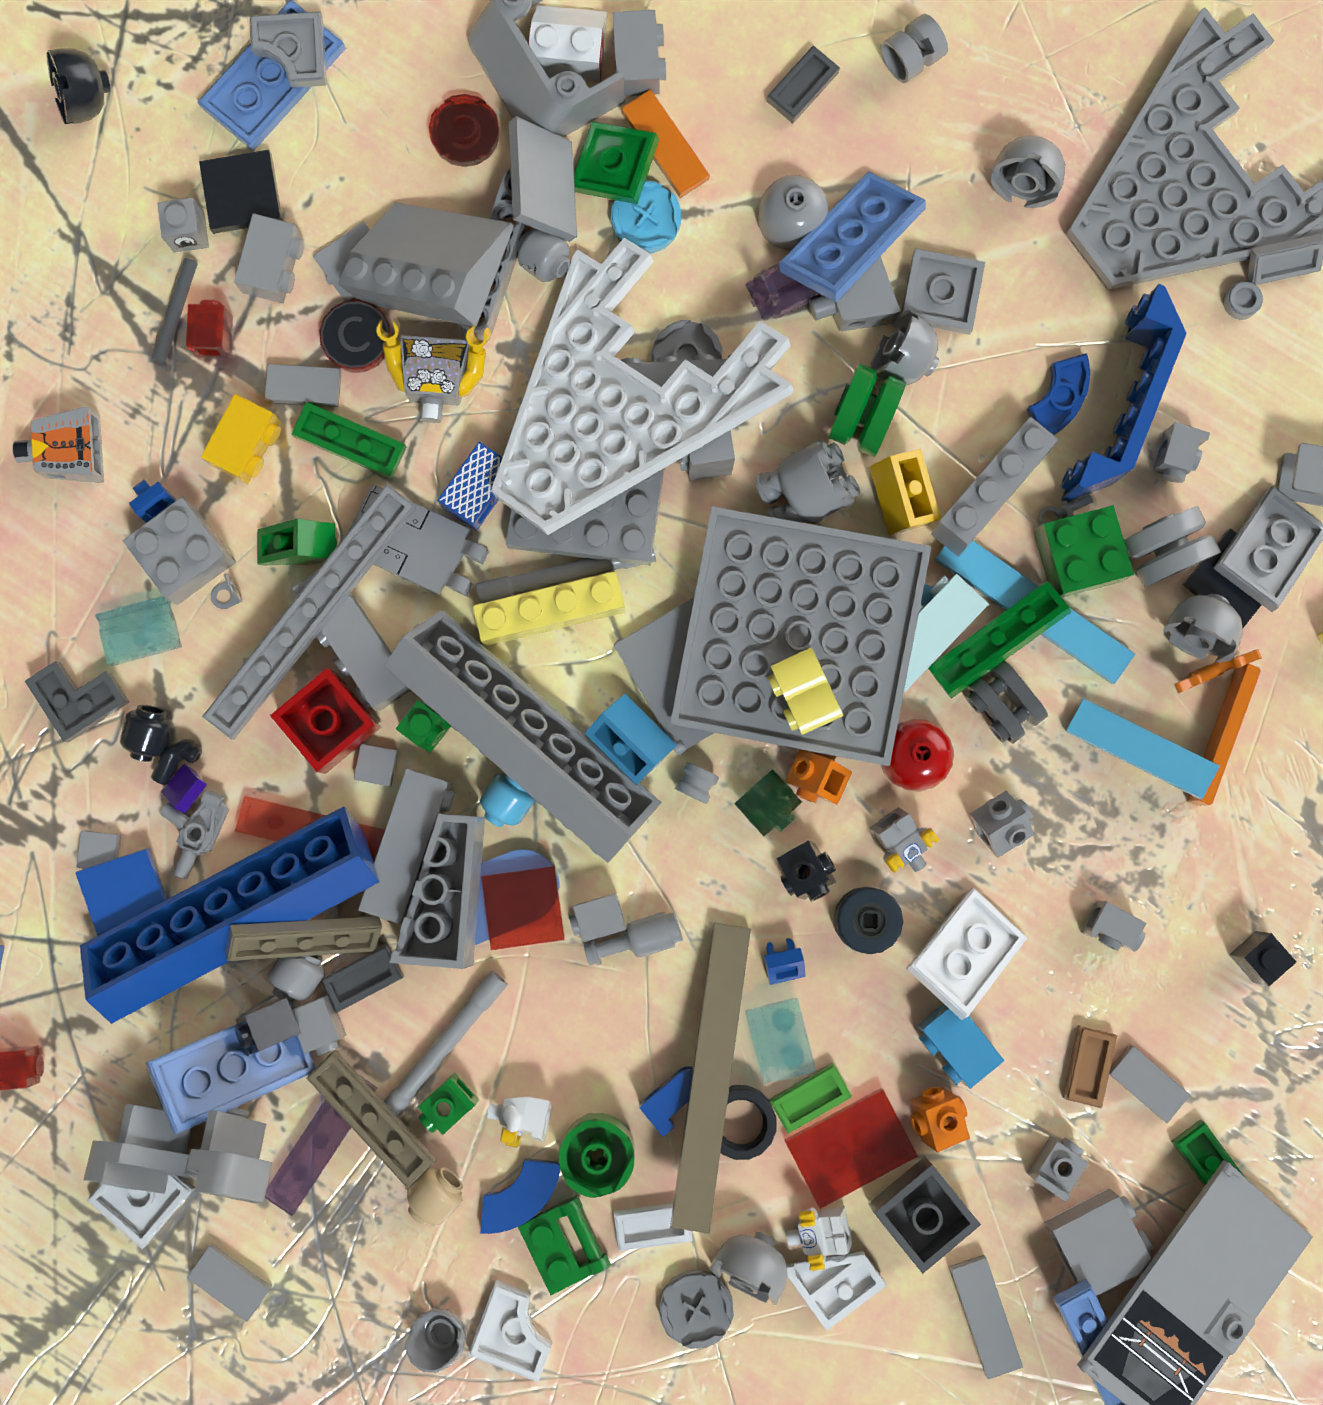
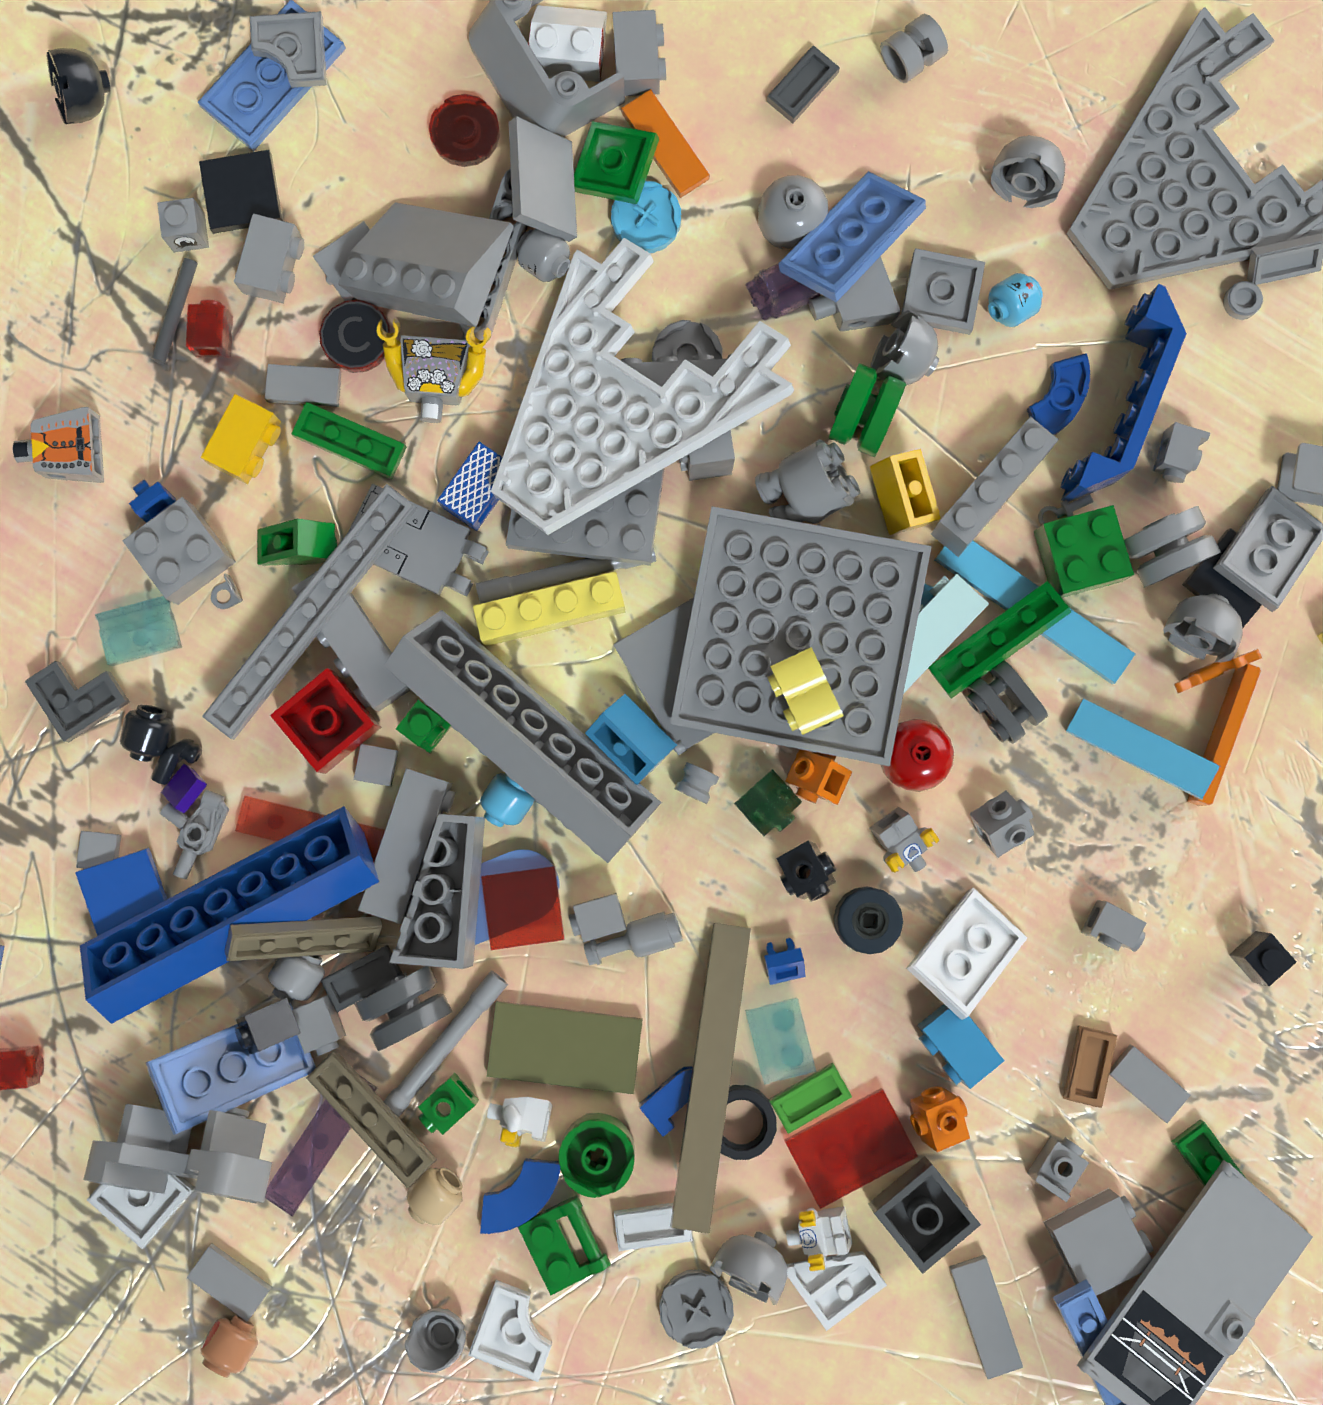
none -> nougat head [200,1315,258,1378]
none -> dark grey wheel [354,966,452,1051]
none -> olive tile [486,1001,643,1094]
none -> medium azure head [988,273,1043,327]

